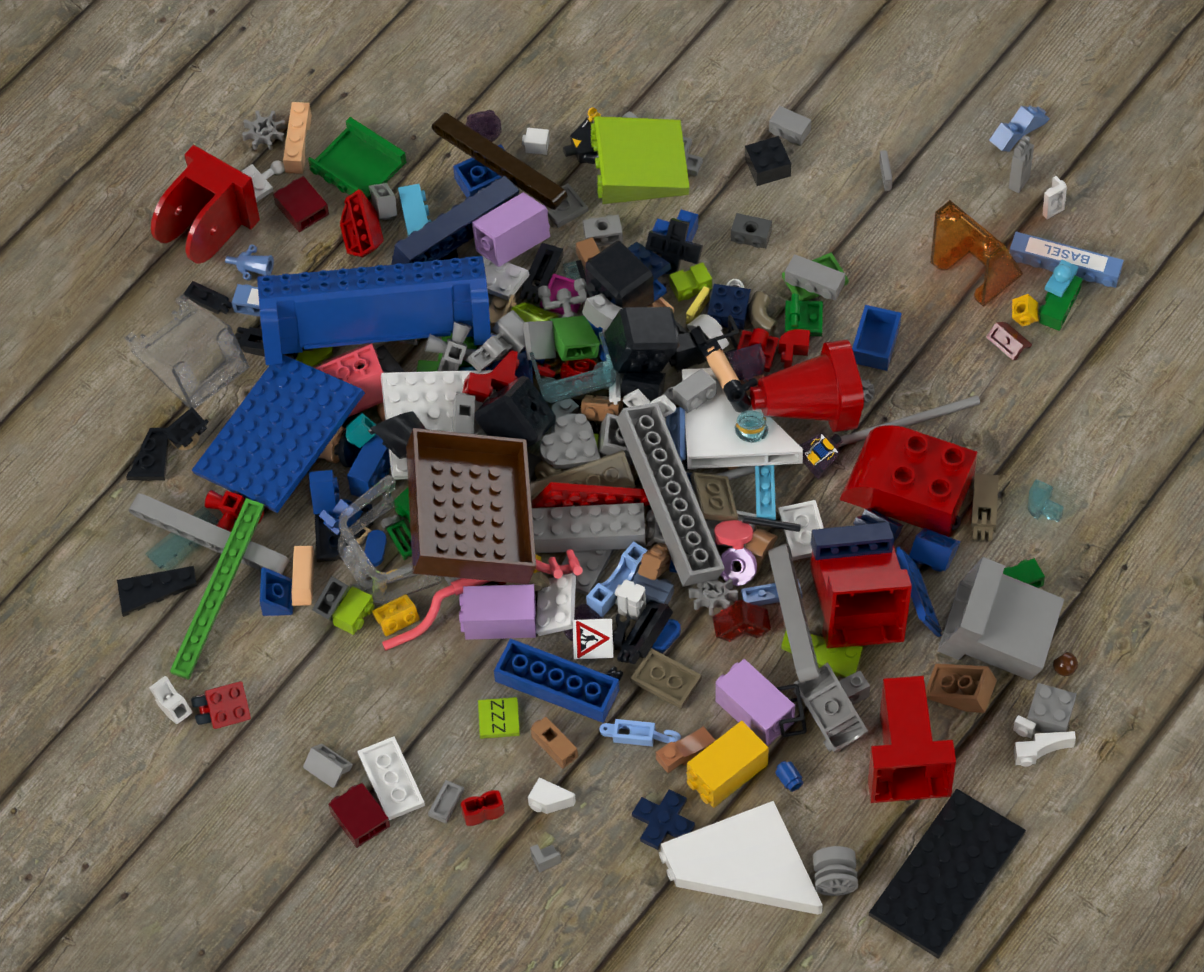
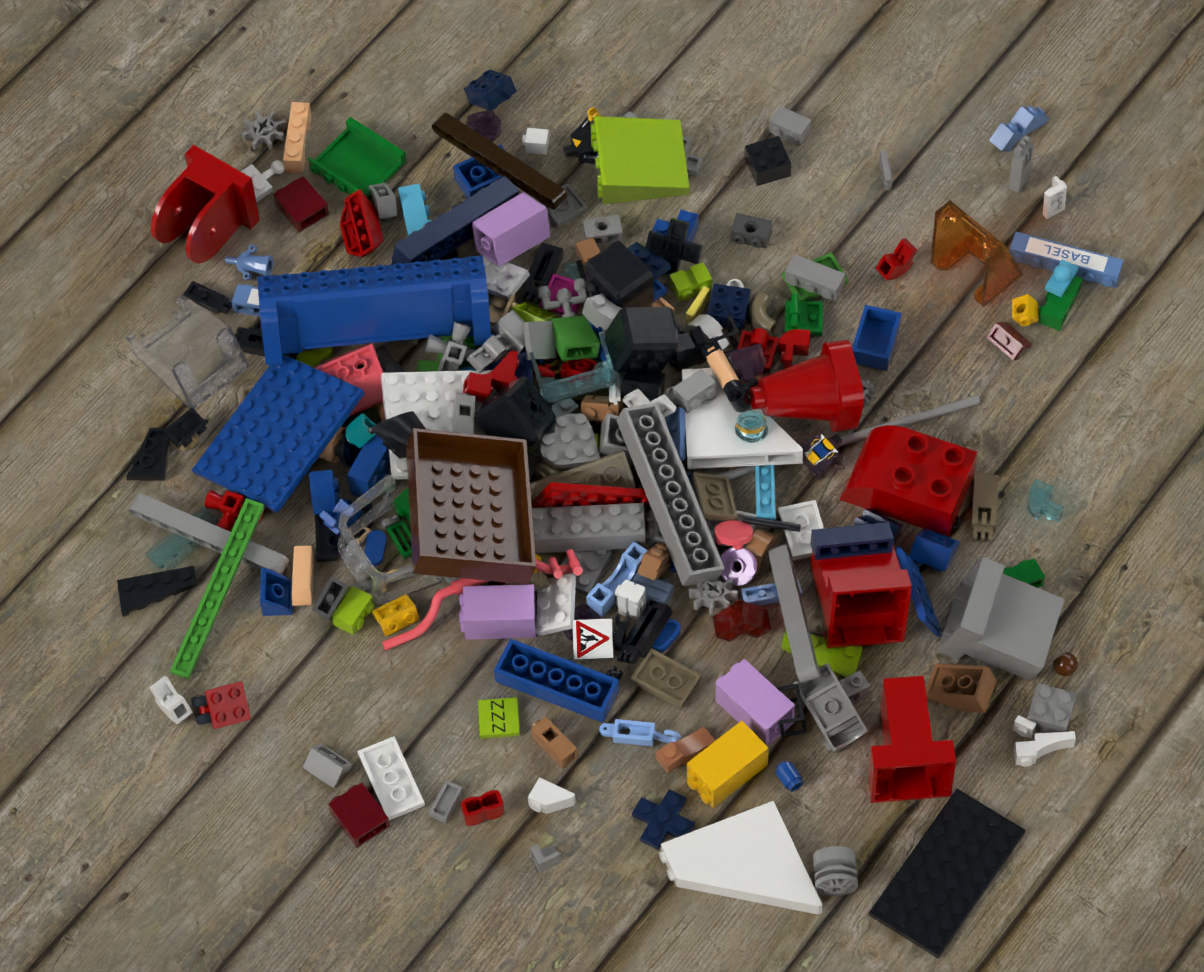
none -> dark blue brick [464,69,517,111]
none -> red brick [875,238,918,281]

